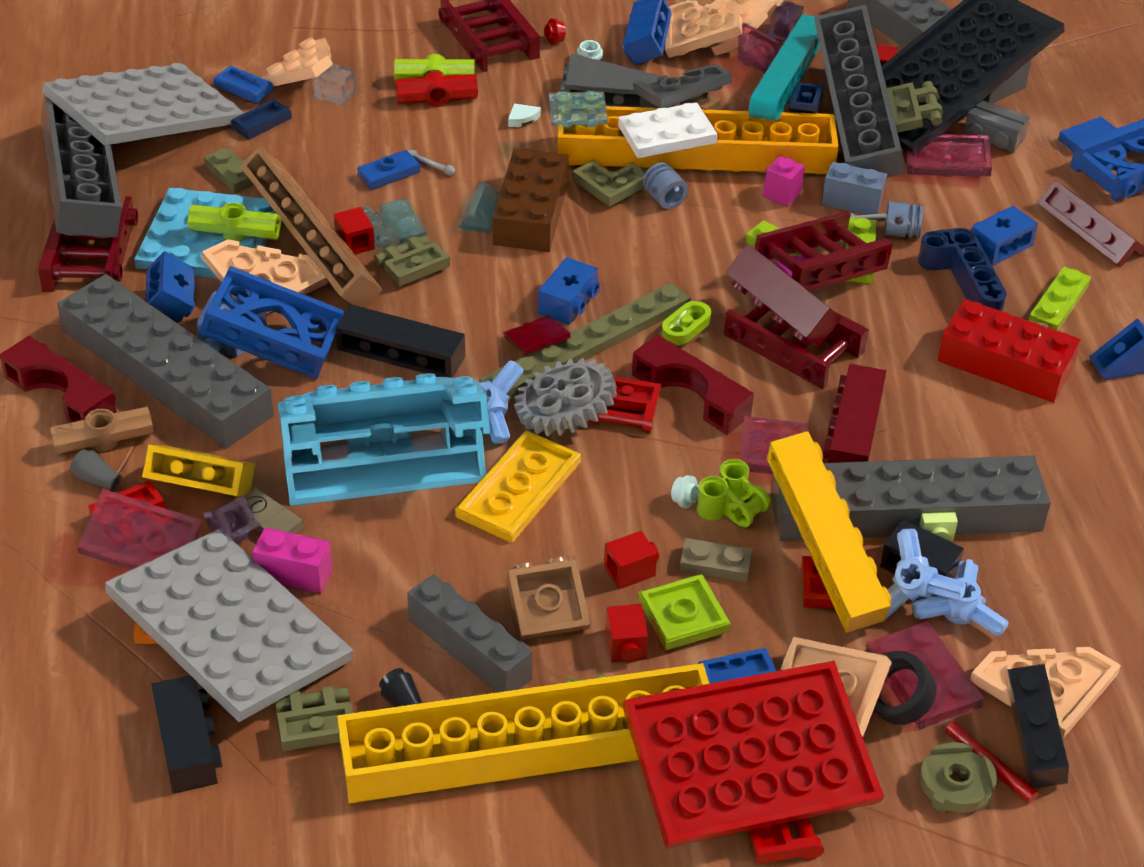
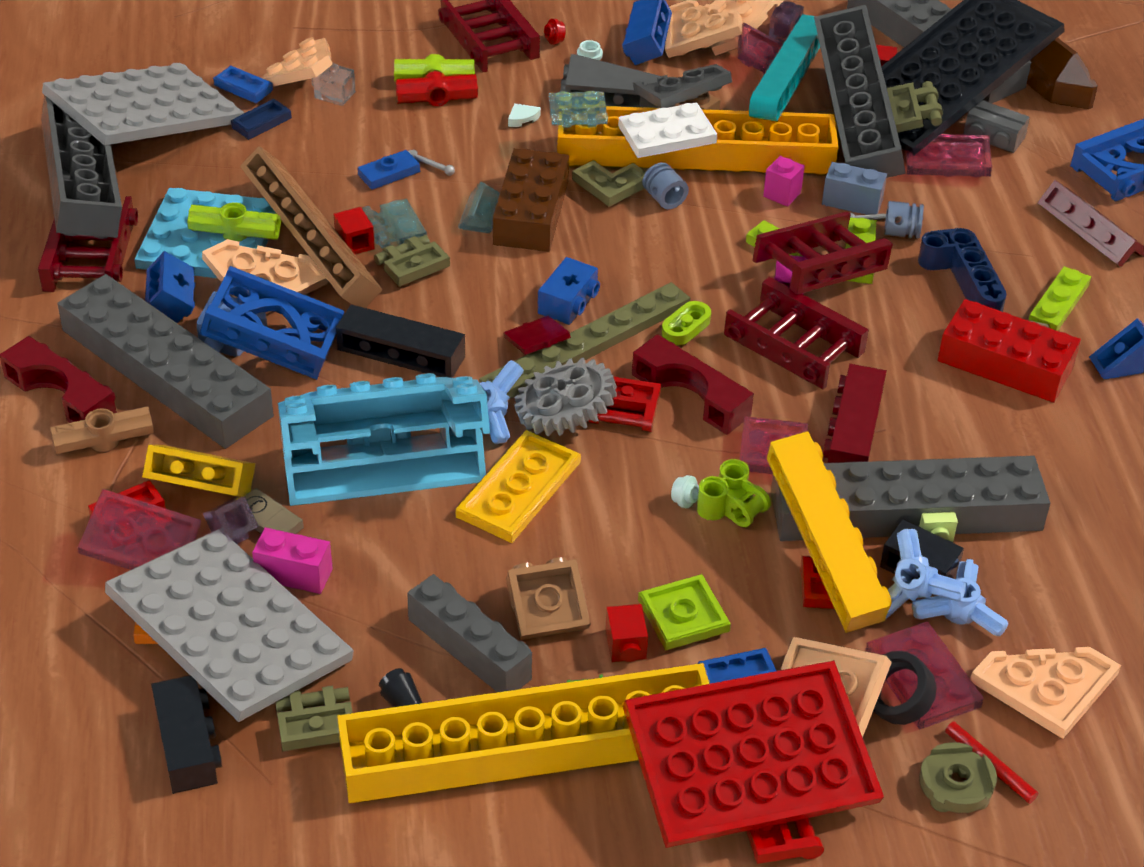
dark grey cone [70,449,122,492] -> none
olive plate [204,147,269,193] -> none
red brick [604,531,659,589] -> none
dark tan plate [680,538,753,583] -> none
brick [725,243,842,346] -> none
dark blue slope [789,82,824,114] -> none
blue brick [970,205,1038,266] -> none
black brick [1007,664,1069,789] -> none
blue tile [1058,116,1117,152] -> none
none -> reddish brown wedge [1027,37,1098,109]

